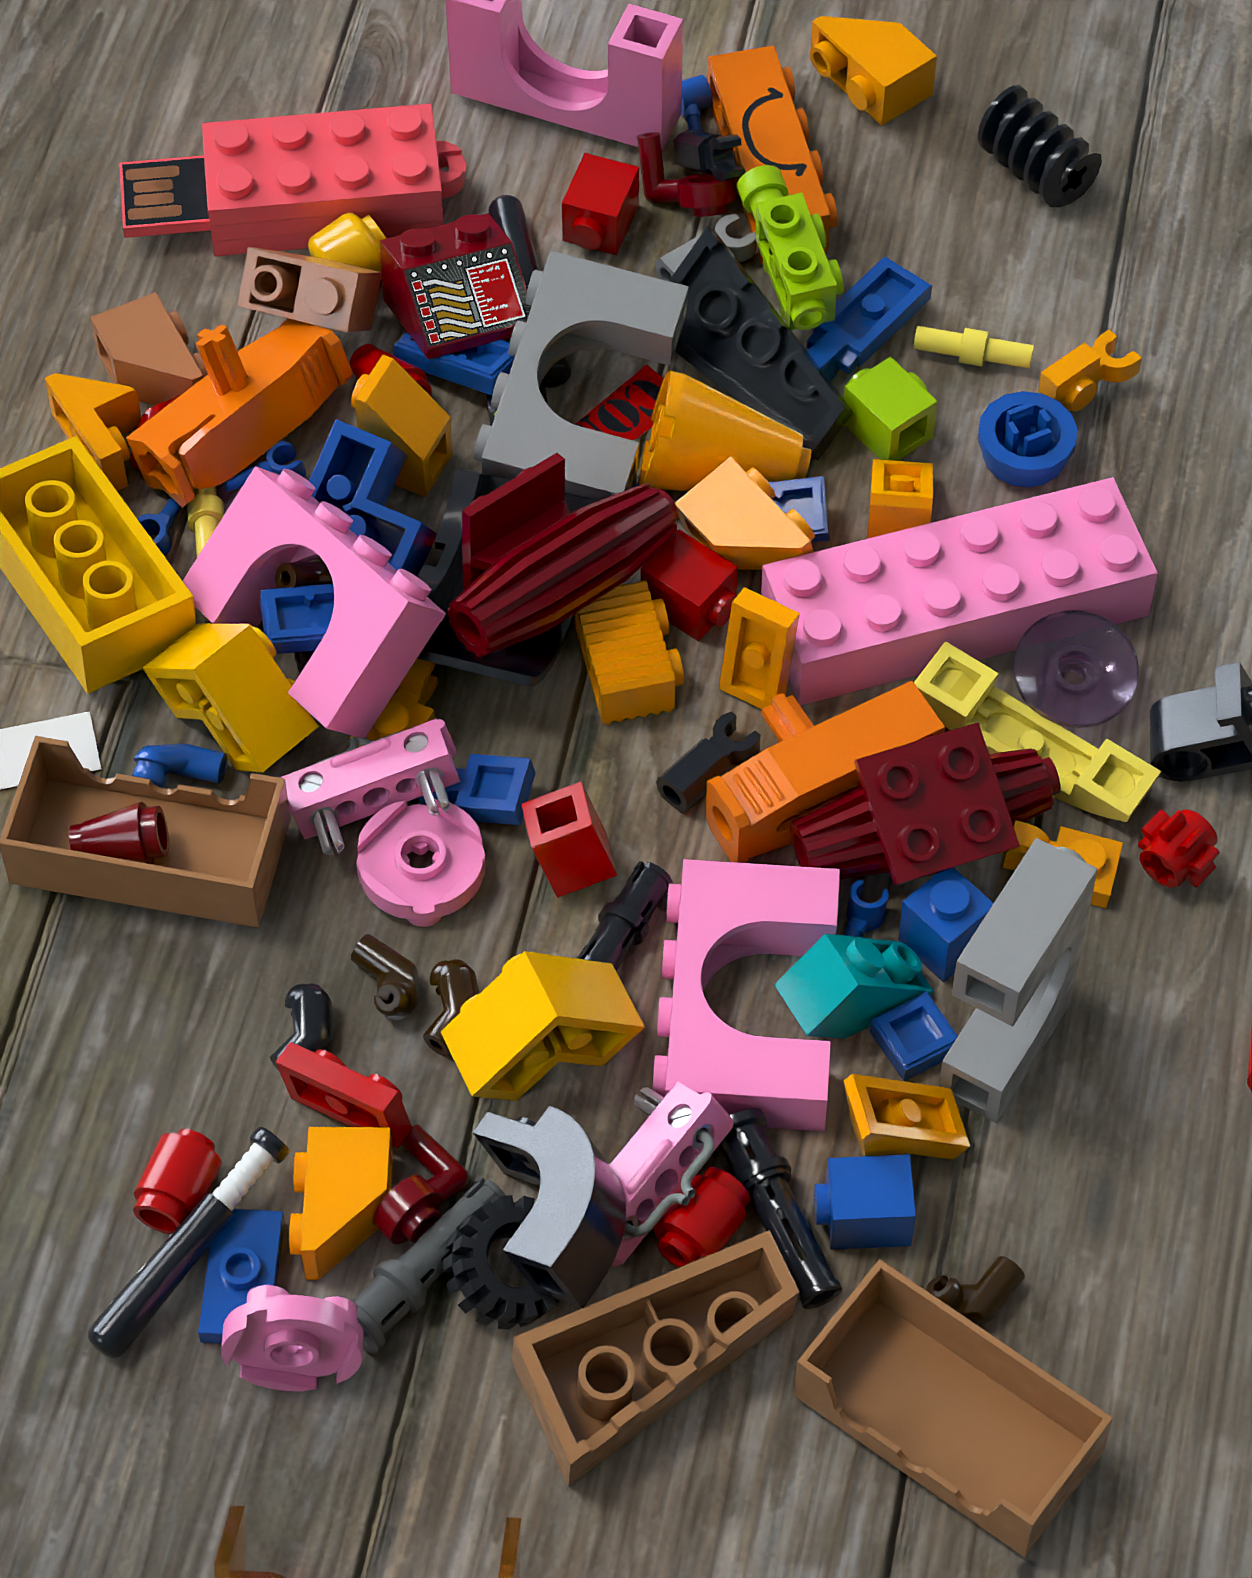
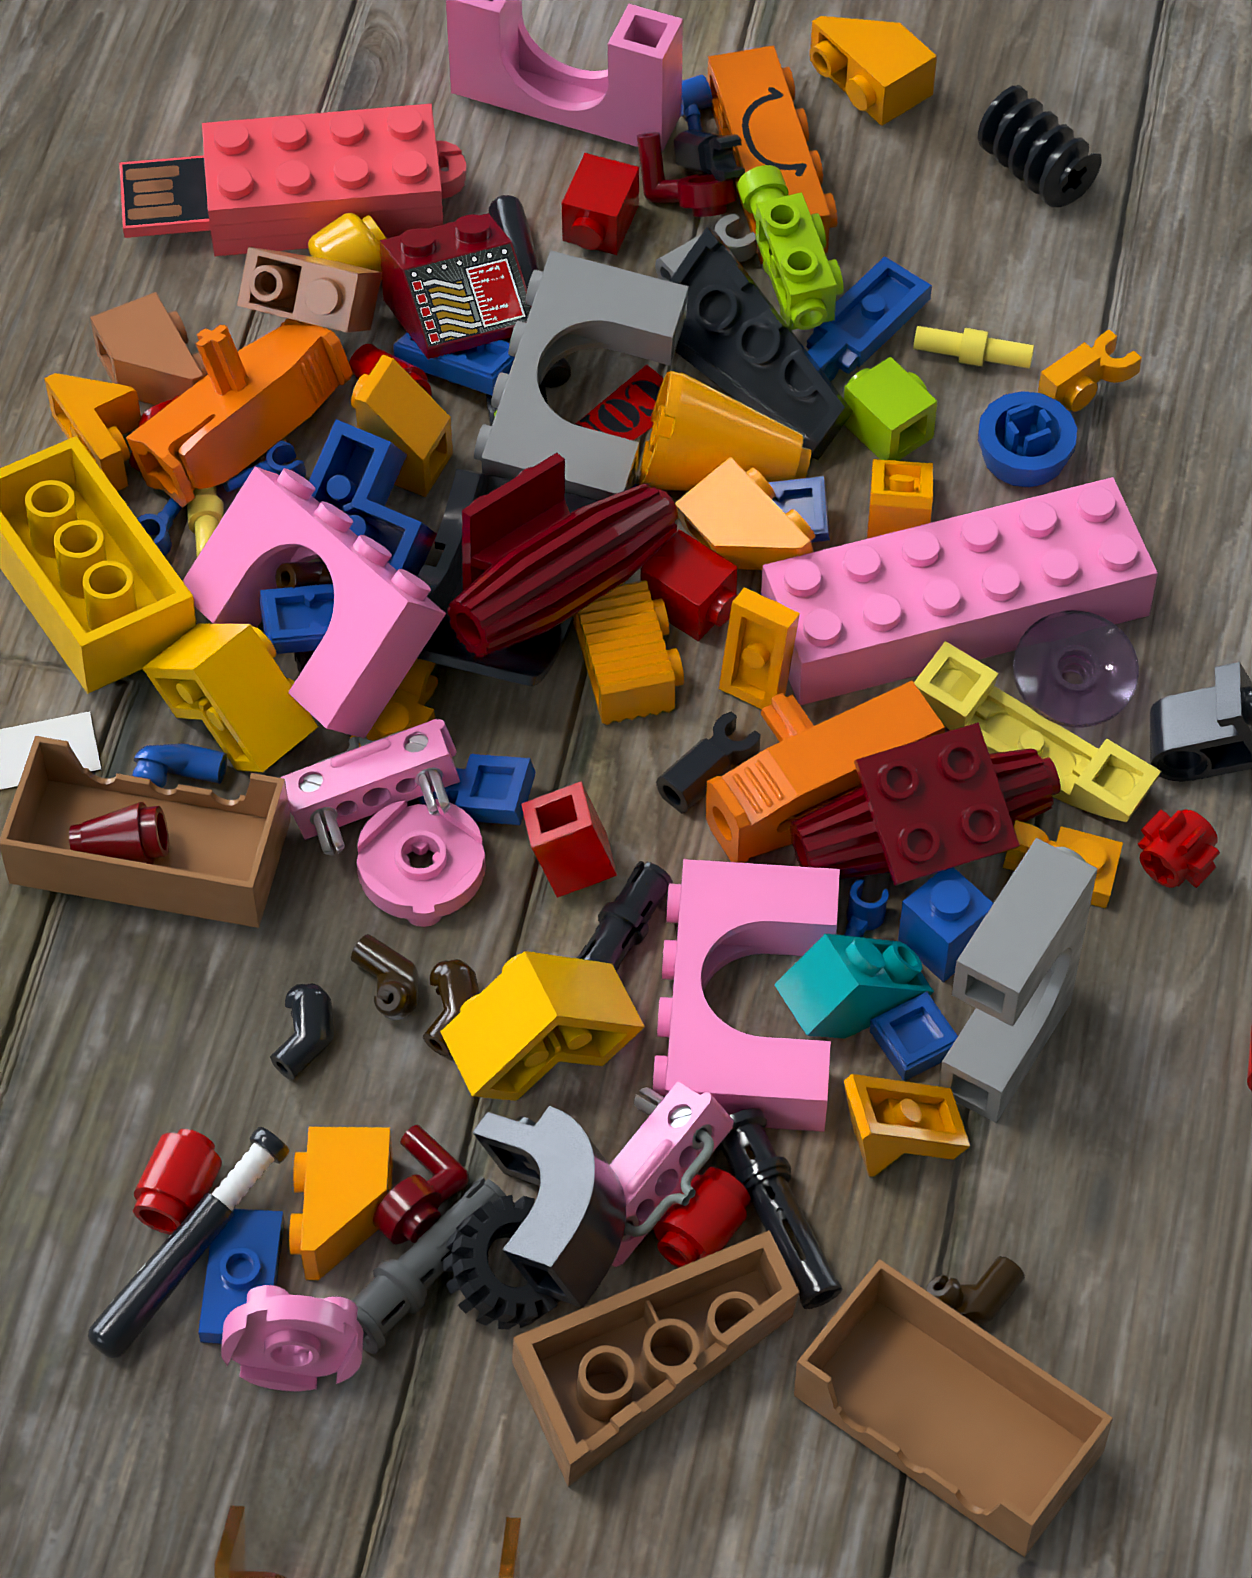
red plate [275,1042,413,1149] -> none
blue brick [814,1154,916,1250] -> none

